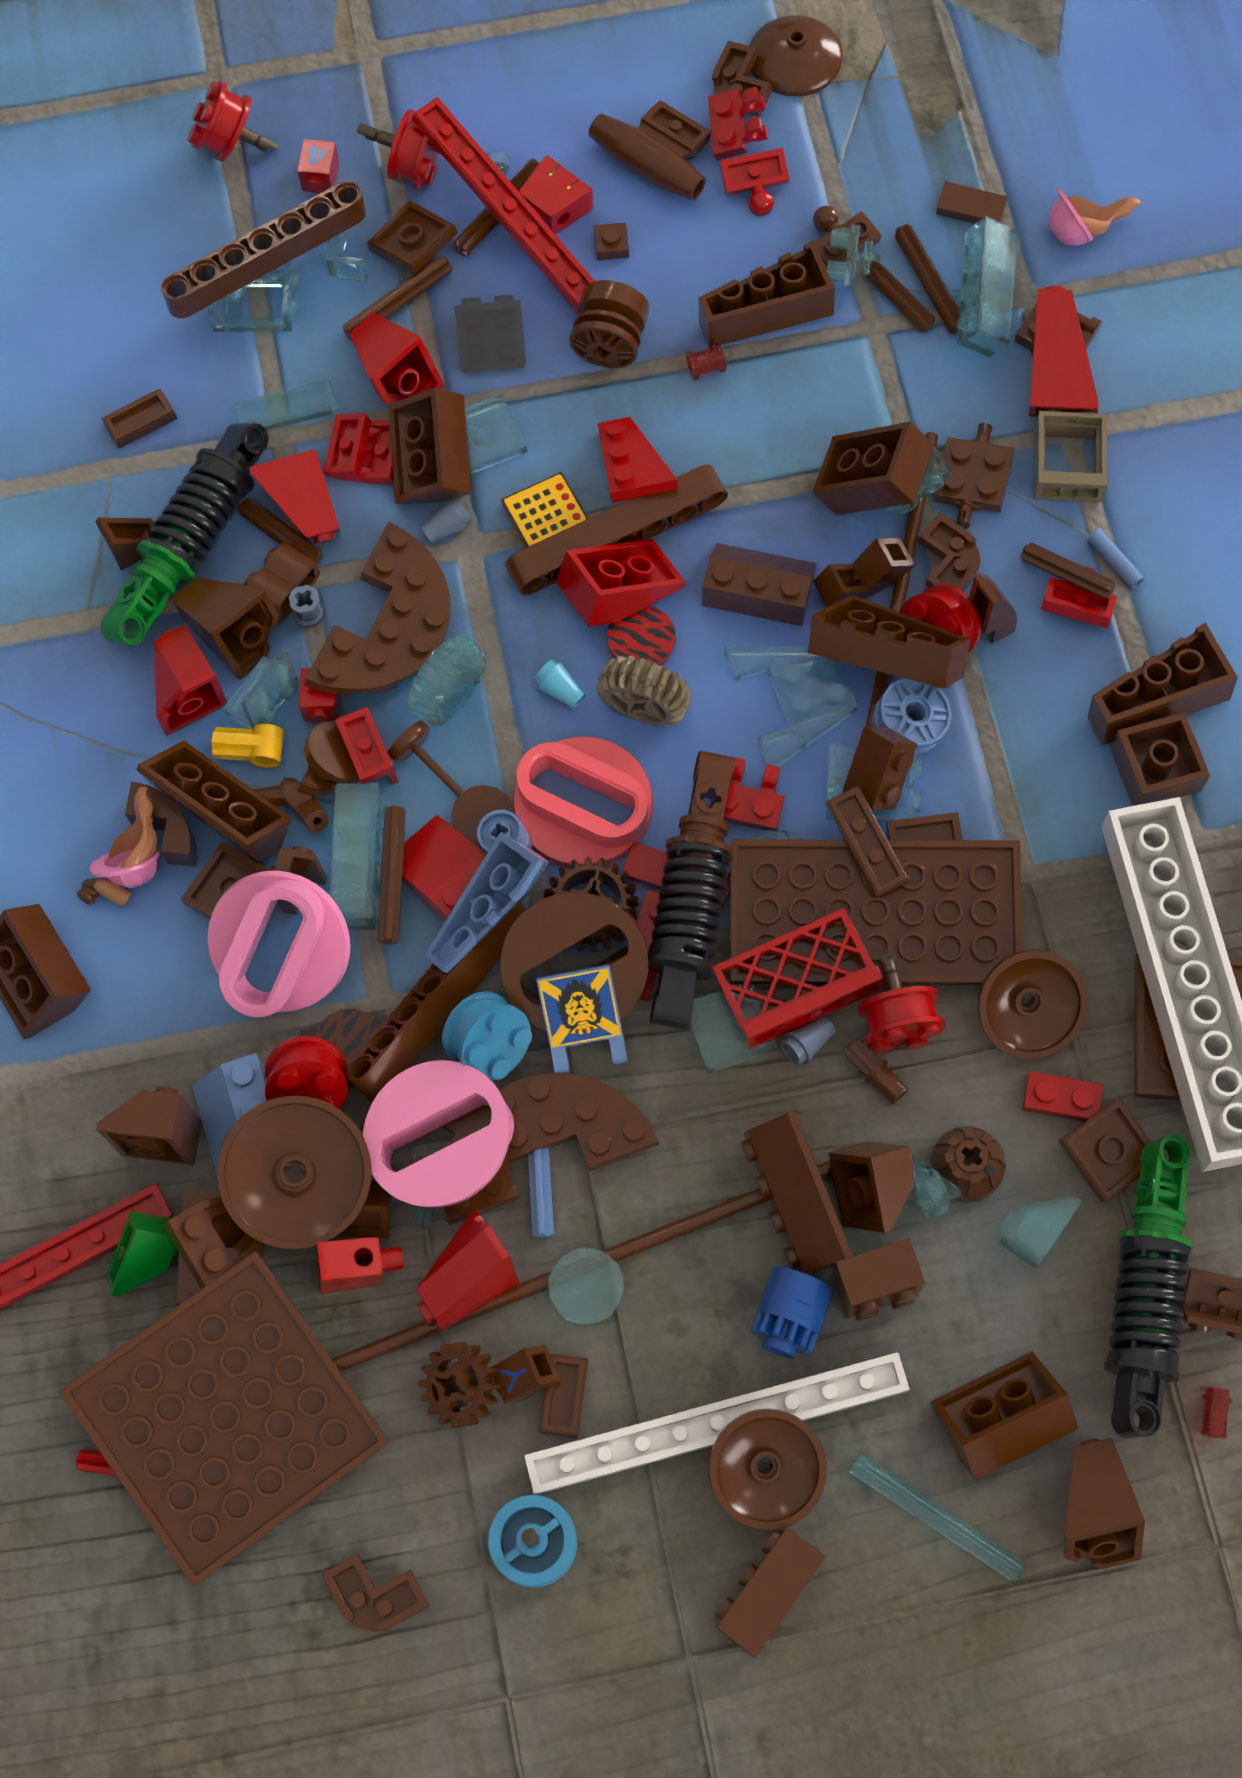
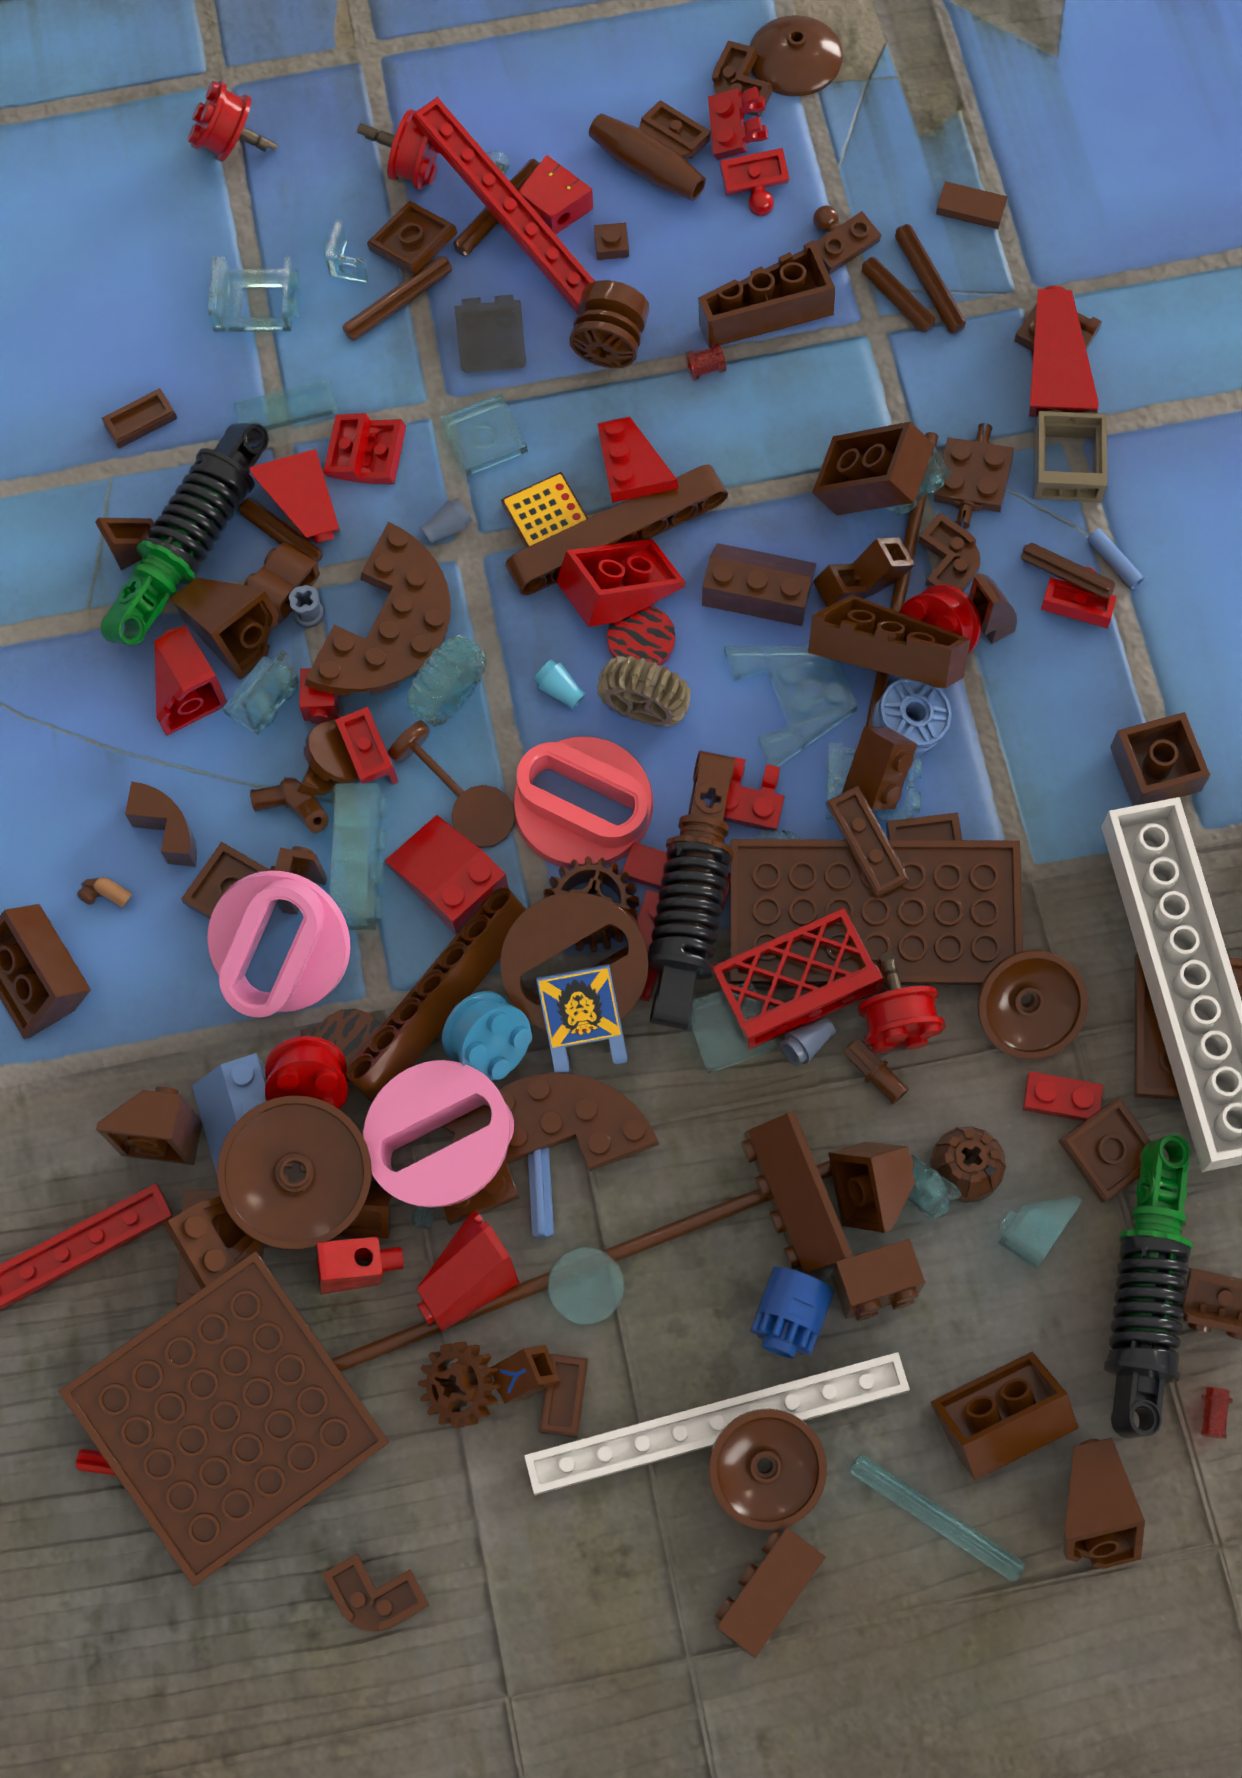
piece [89,786,160,888] -> none
green slope [106,1211,179,1297] -> none
reddish brown slope [137,740,292,863] -> none
reddish brown beam [161,181,366,318] -> none
yellow piece [211,724,285,768] -> none
brick [297,139,339,194] -> none
red slope [349,312,445,404] -> none
reddish brown axle [377,805,406,945] -> none
reddish brown slope [388,388,472,504] -> none
medium blue wedge [424,832,549,973] -> none
medium blue wheel [477,809,532,853] -> none
dark azure wheel [488,1495,577,1588] -> none
clear light blue hips [827,224,881,288] -> none
clear light blue brick [957,216,1018,357] -> none
piece [1049,188,1141,246] -> none
reddish brown wedge [1087,622,1238,745] -> none

